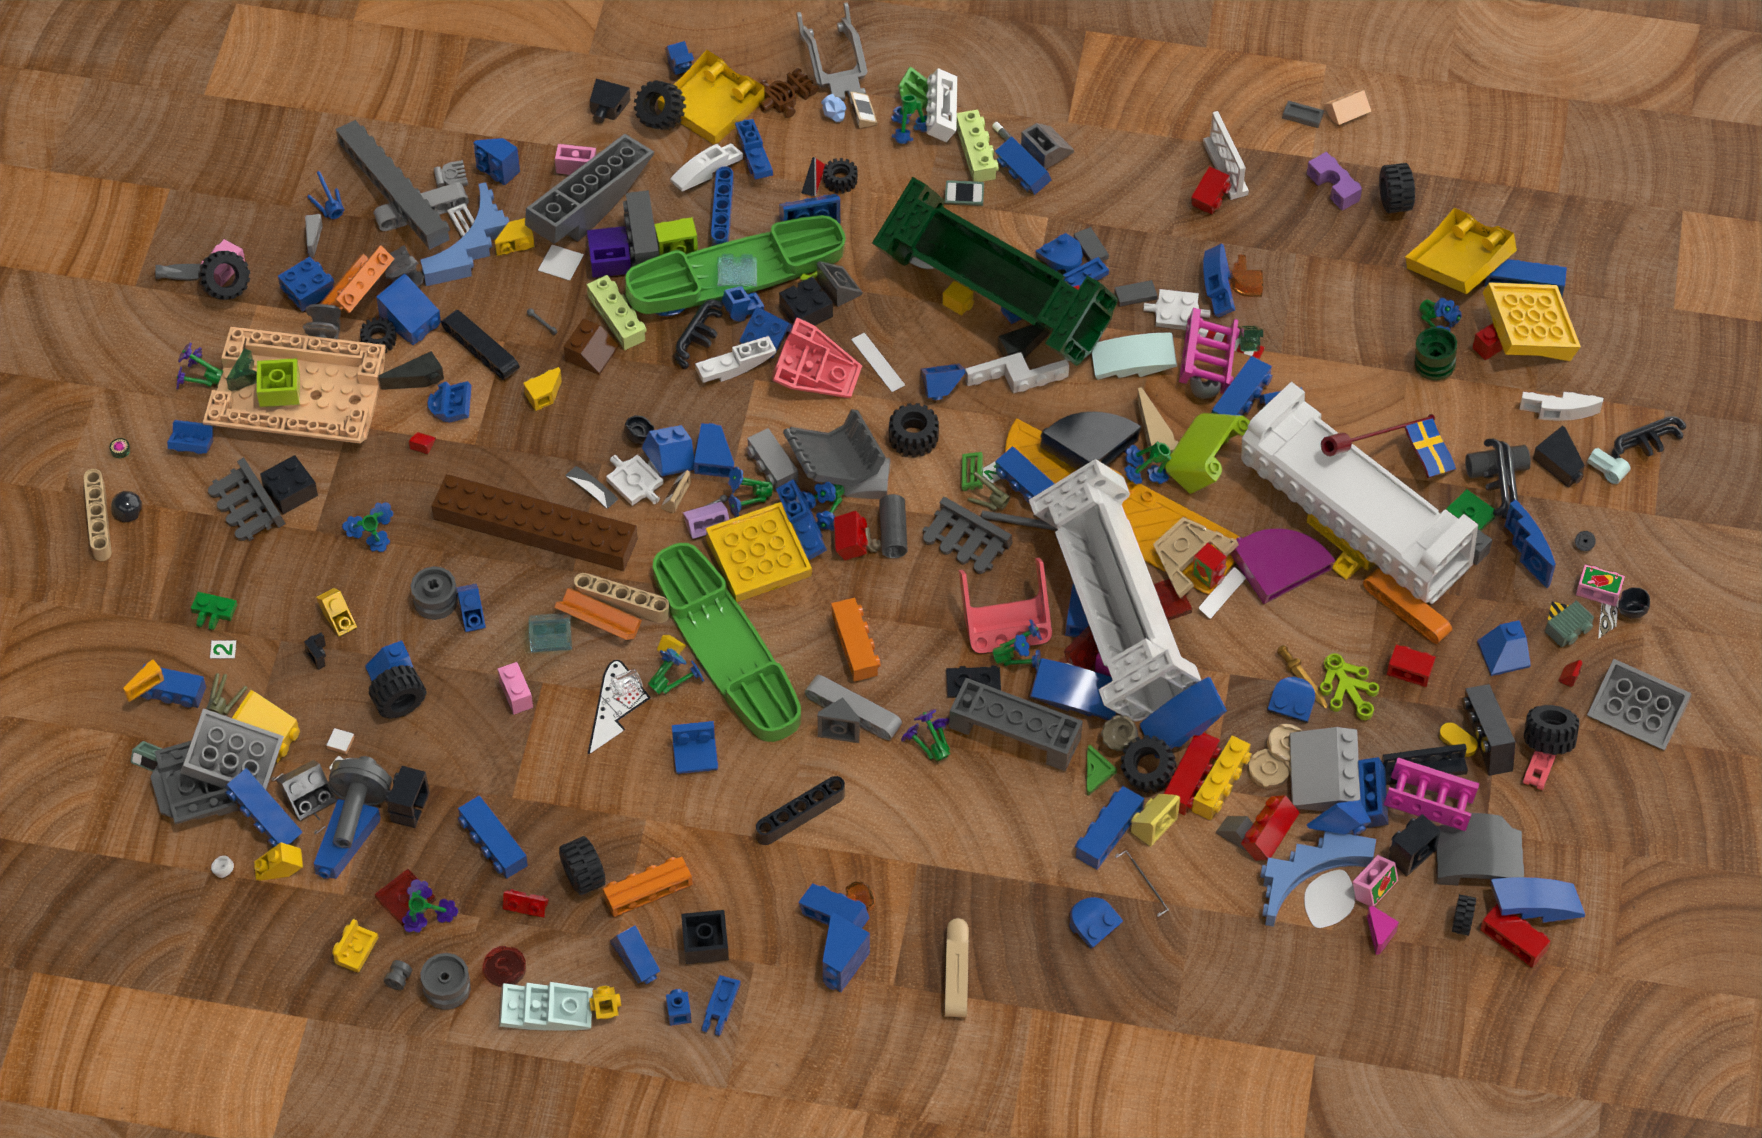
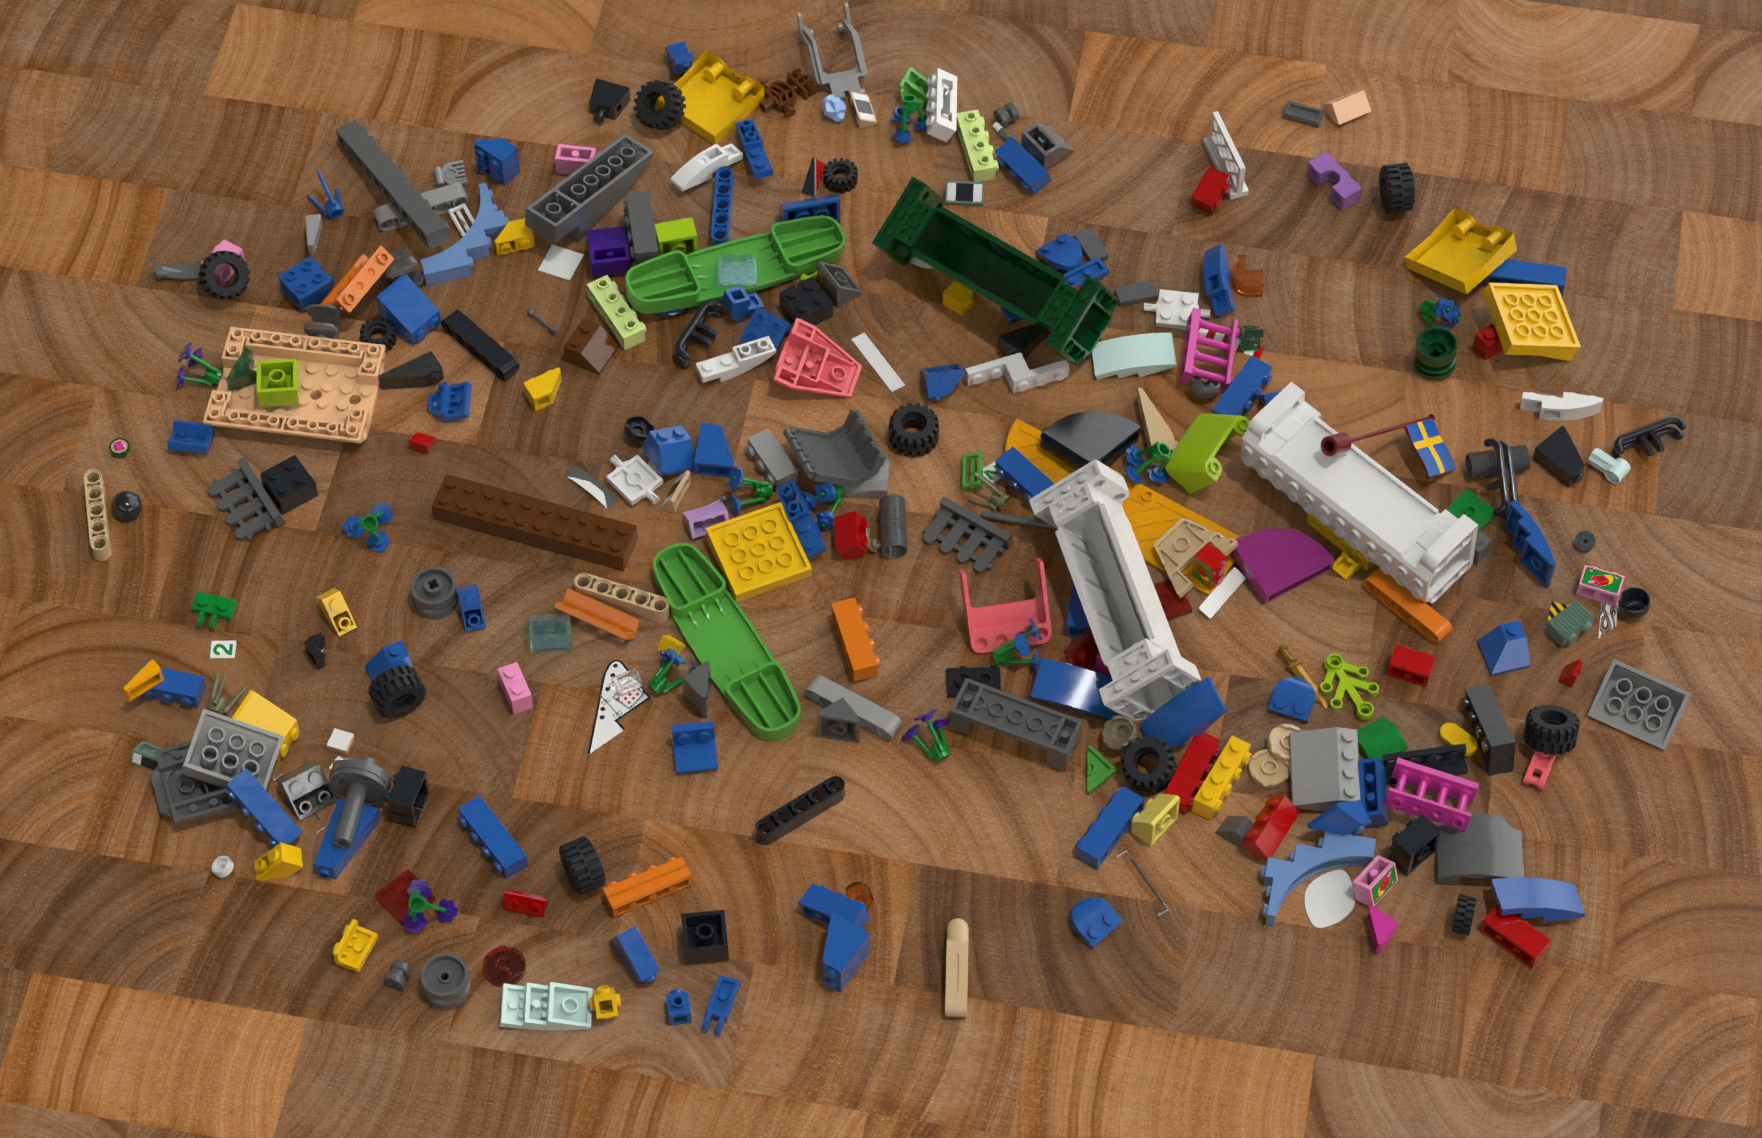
none -> dark grey slope [683,661,711,719]
none -> dark grey wheel [993,103,1019,127]
none -> green slope [1357,717,1408,760]

